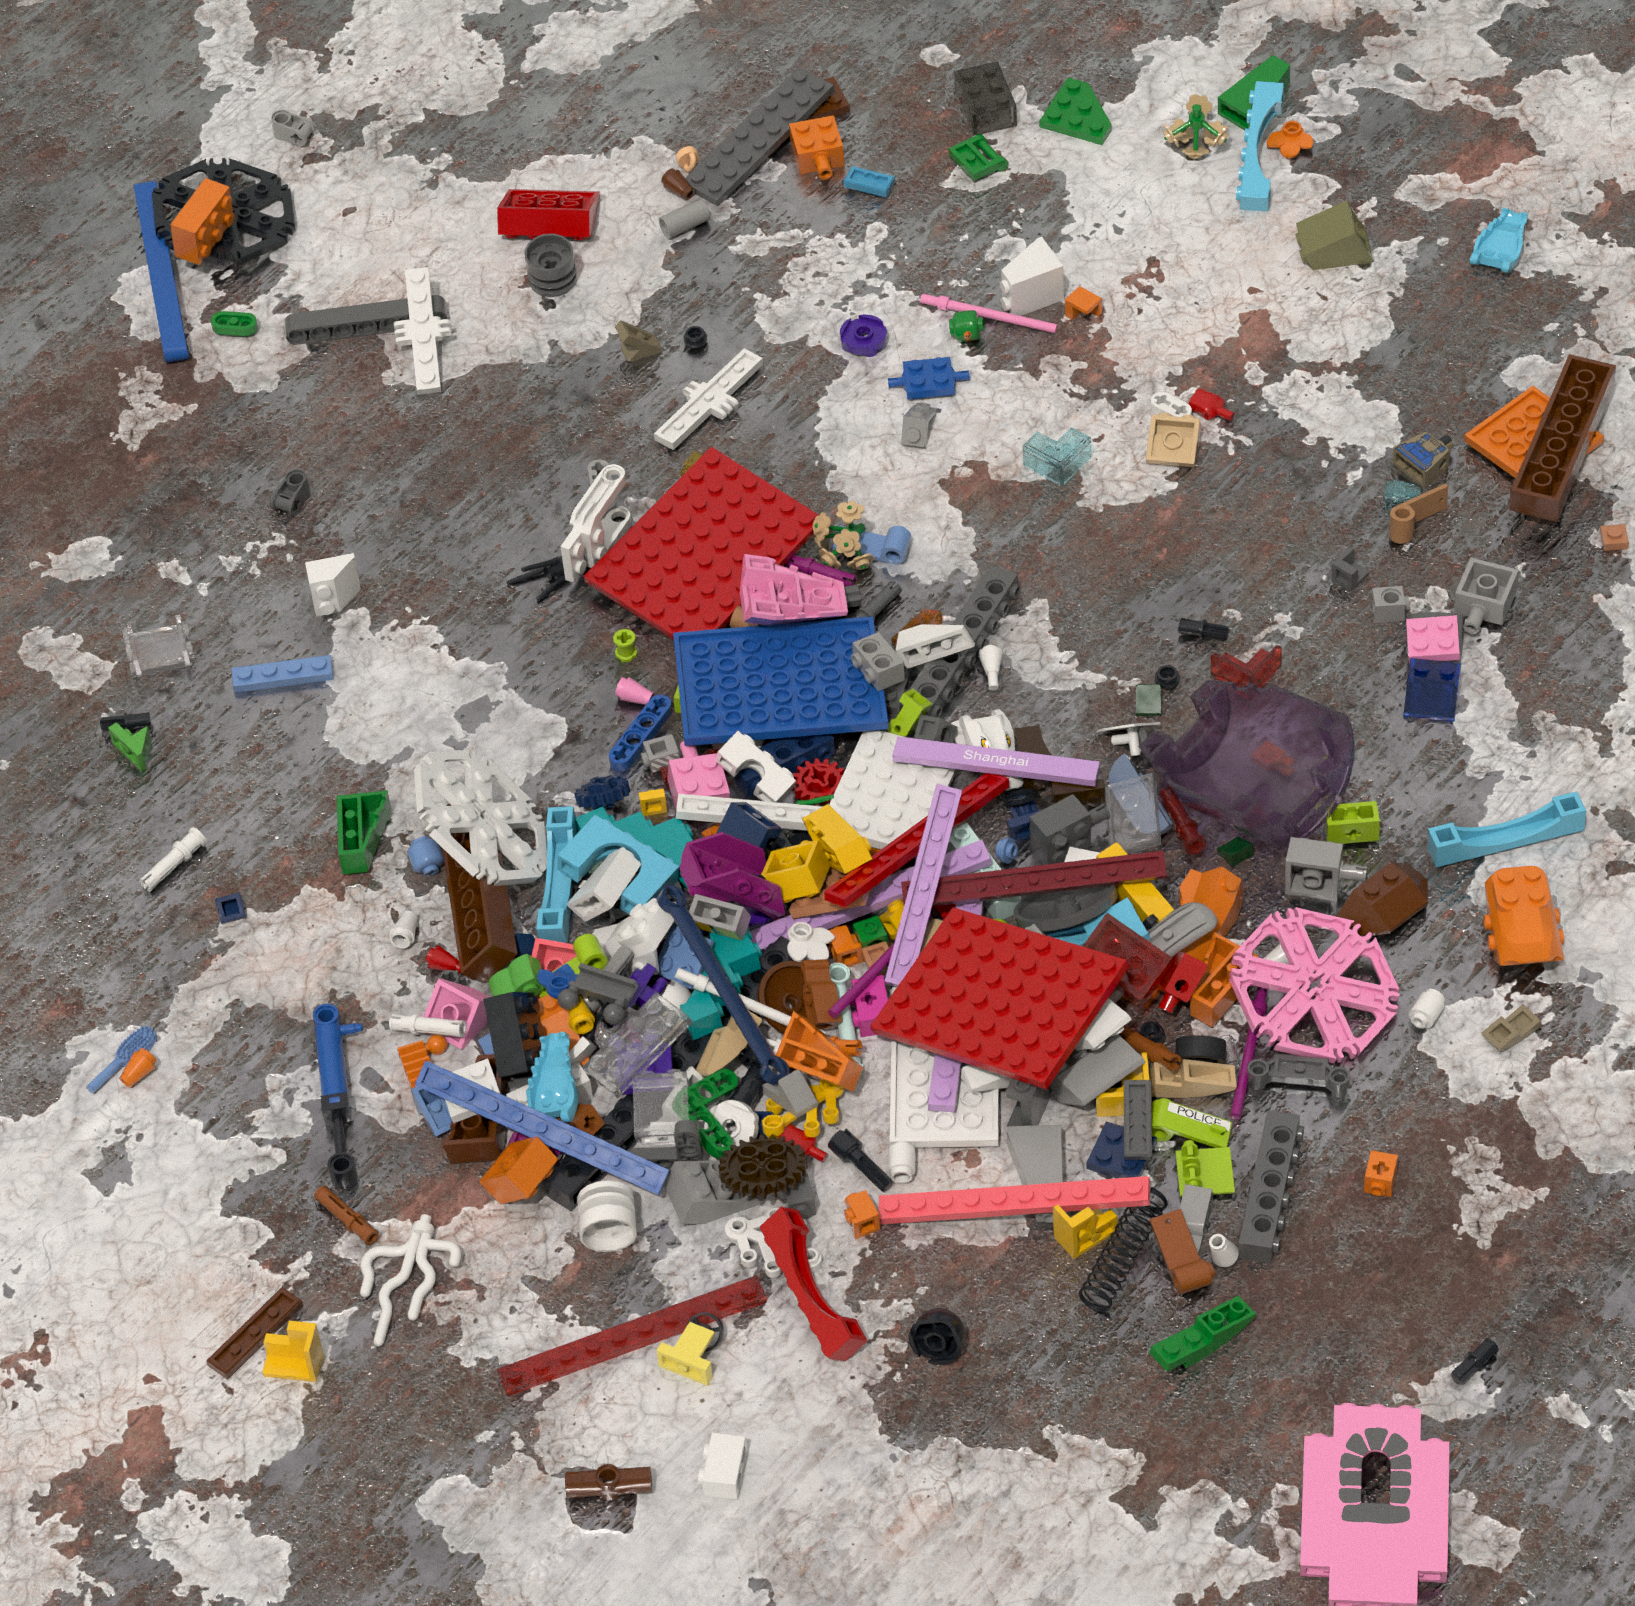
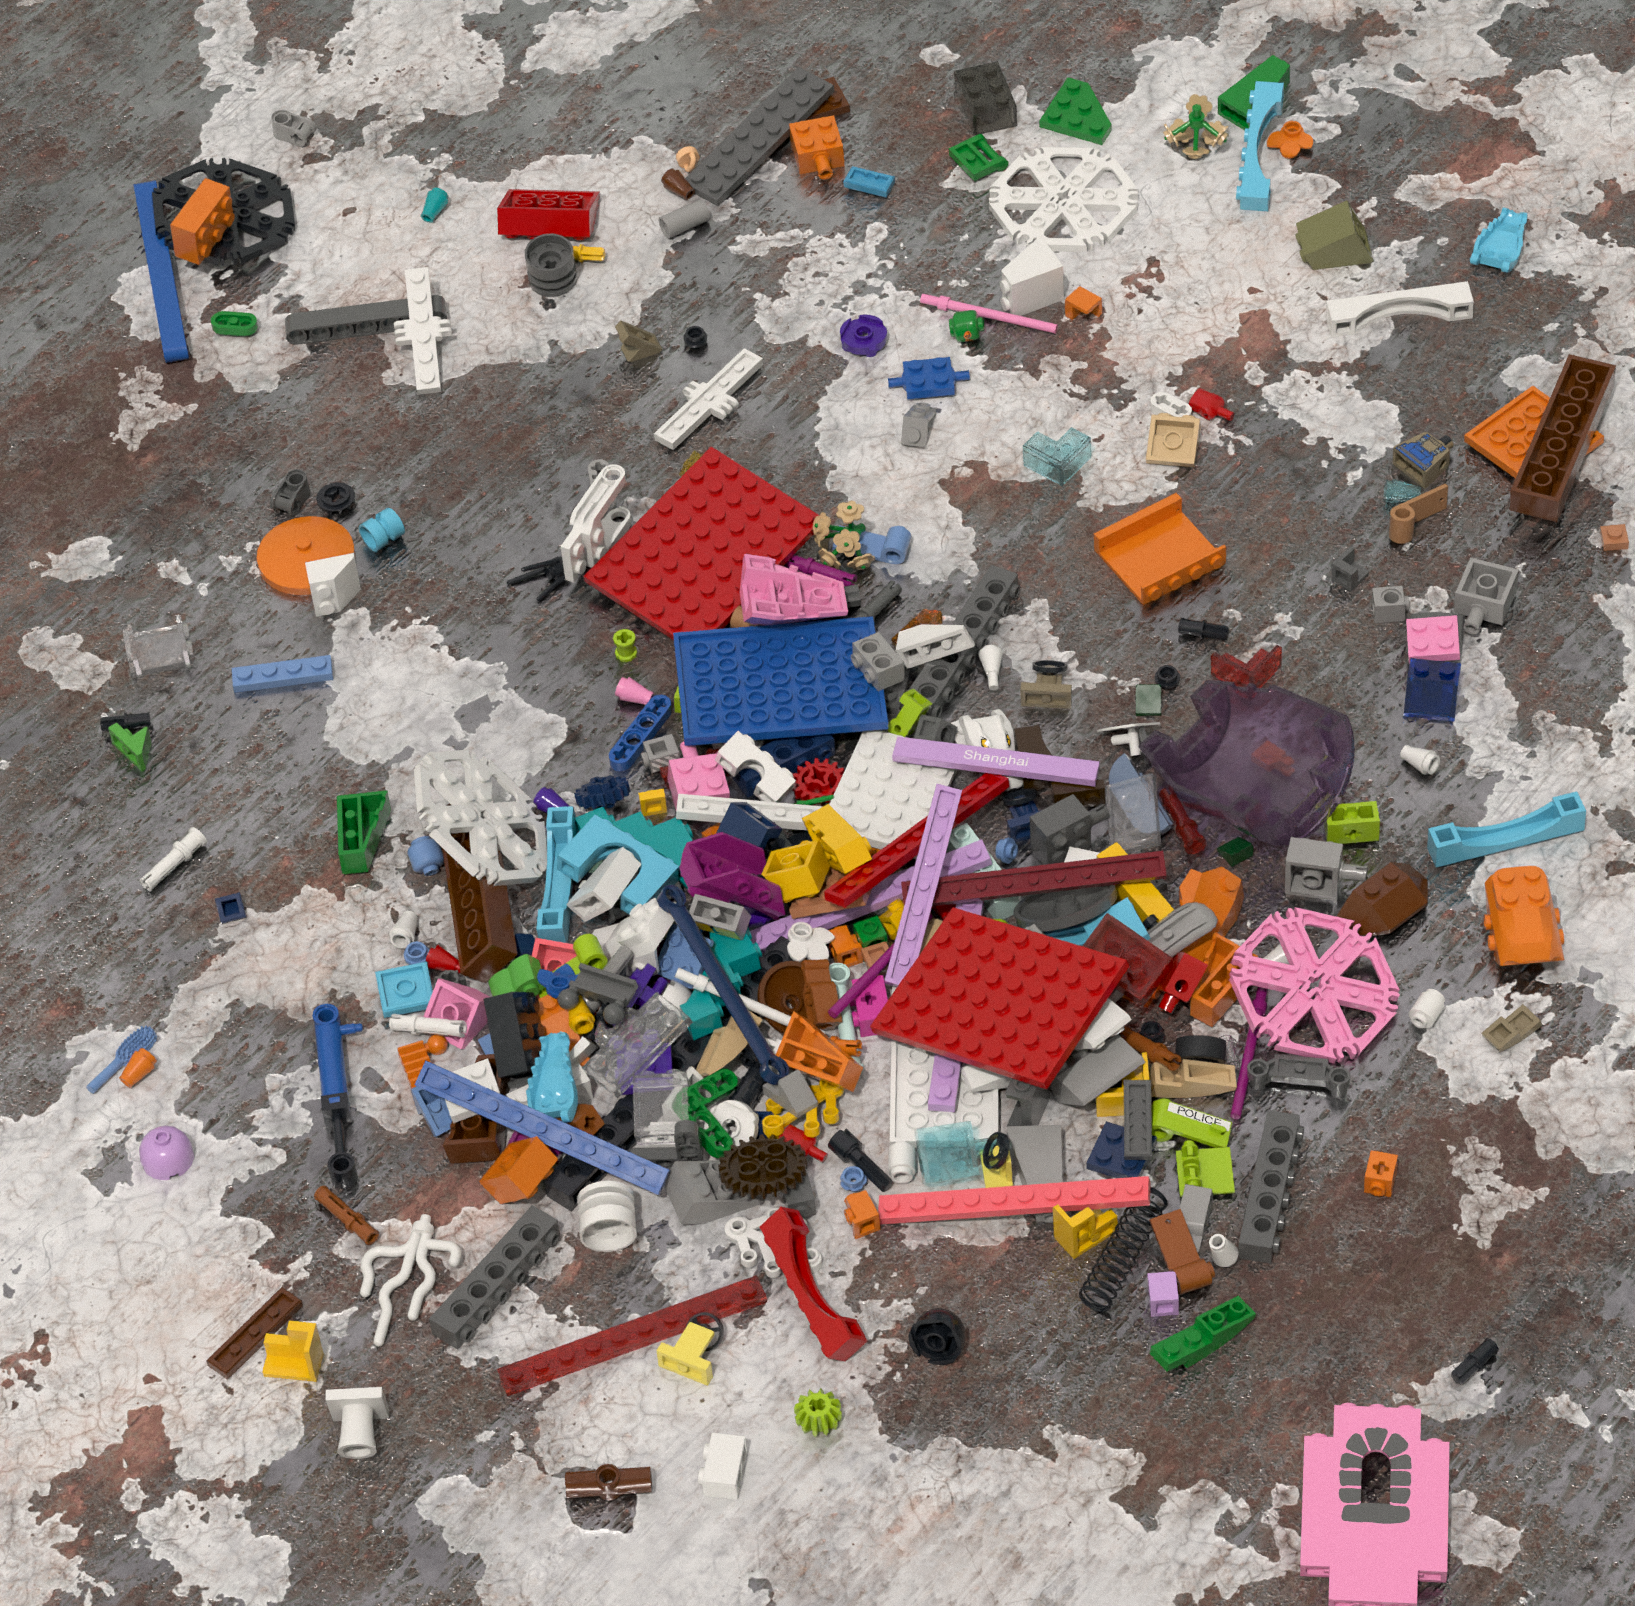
none -> lavender cylinder [139,1125,194,1180]
none -> orange dish [257,516,355,595]
none -> black gear [316,482,355,514]
none -> white plant [325,1387,389,1459]
none -> medium azure wheel [359,507,405,552]
none -> medium azure plate [375,961,433,1018]
none -> medium blue plate [404,941,429,965]
none -> teal cone [420,187,449,223]
none -> dark grey brick [429,1205,560,1350]
none -> dark purple cone [533,787,569,813]
none -> yellow axle [573,244,606,263]
none -> lime gear [794,1388,842,1437]
none -> medium blue plate [840,1166,867,1192]
none -> clear light blue brick [914,1121,997,1184]
none -> piece [980,1132,1013,1188]
none -> white plate [989,147,1138,252]
none -> dark tan piece [1020,660,1072,709]
none -> orange panel [1094,493,1226,605]
none -> lavender panel [1147,1271,1179,1317]
none -> white arch [1326,281,1474,338]
none -> white cone [1400,745,1440,775]

